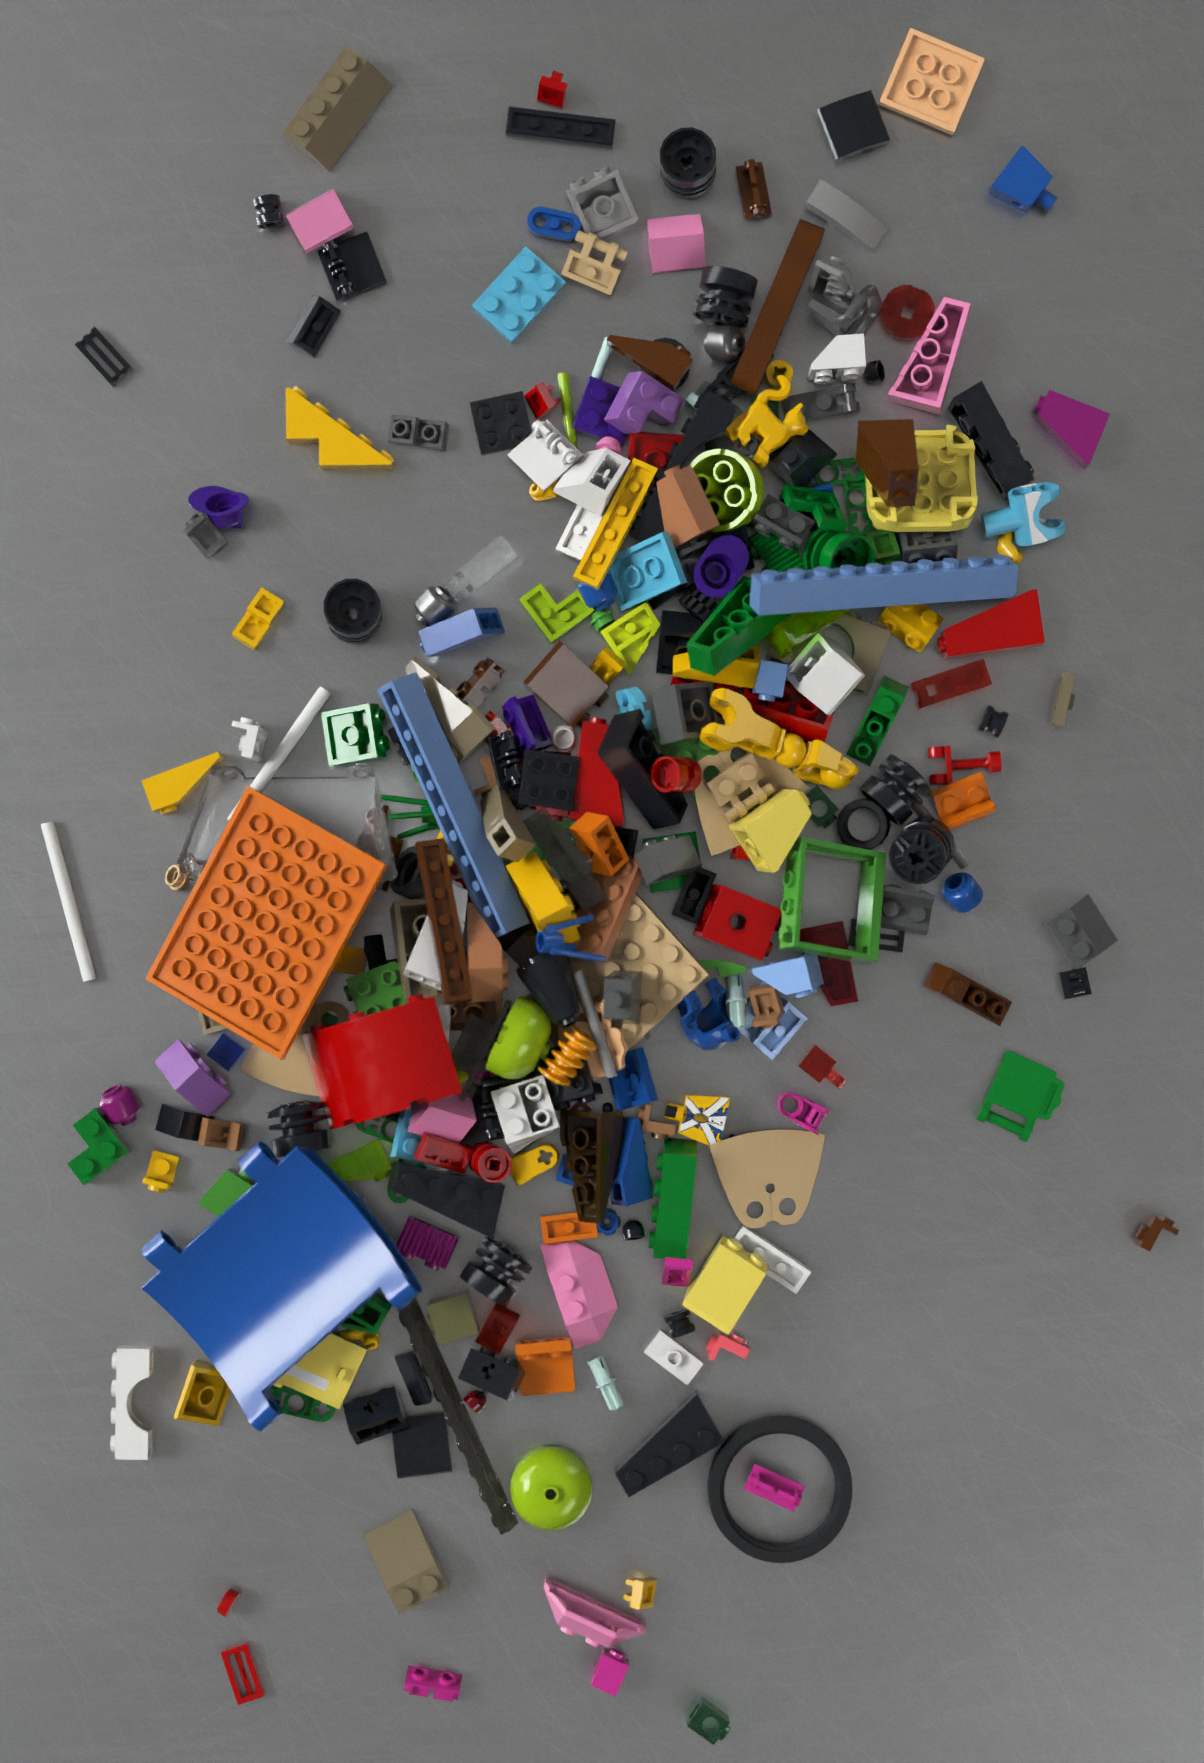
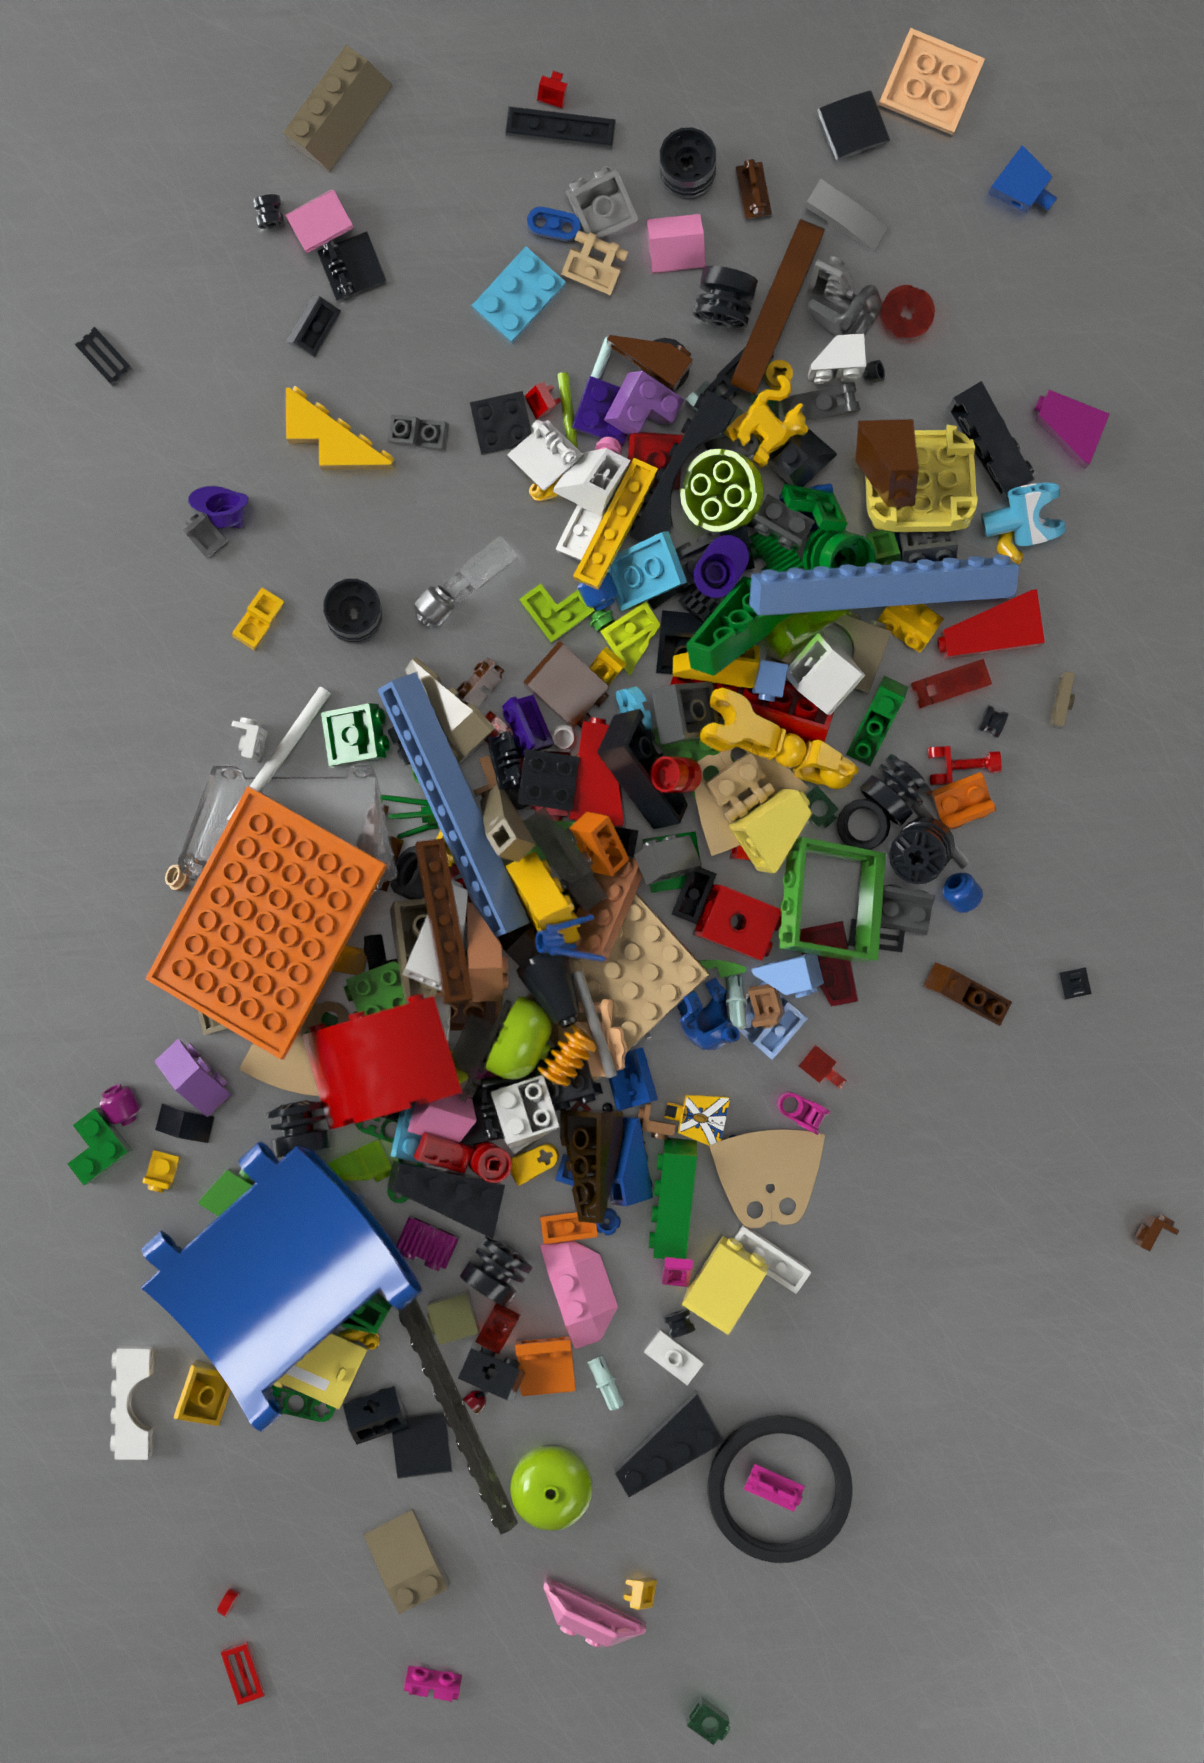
white piece [41,821,97,982] -> none
yellow slope [141,752,223,815] -> none
medium nougat bracket [198,1117,244,1151] -> none
clear blue plate [207,1033,246,1071] -> none
black slope [394,1348,433,1406] -> none
slope [418,608,505,657] -> none
dark pink brick [590,1648,629,1697] -> none
dark grey torso [603,970,642,1024] -> none
black hinge [622,1220,645,1241] -> none
nougat slope [656,465,720,548] -> none
flat silver head [704,325,746,362] -> none
coral bracket [705,1331,750,1361] -> none
green beam [804,458,873,536] -> none
bright pink wedge [888,297,971,415] -> none
green piece [976,1051,1064,1142] -> none
dark grey slope [1042,894,1118,969] -> none

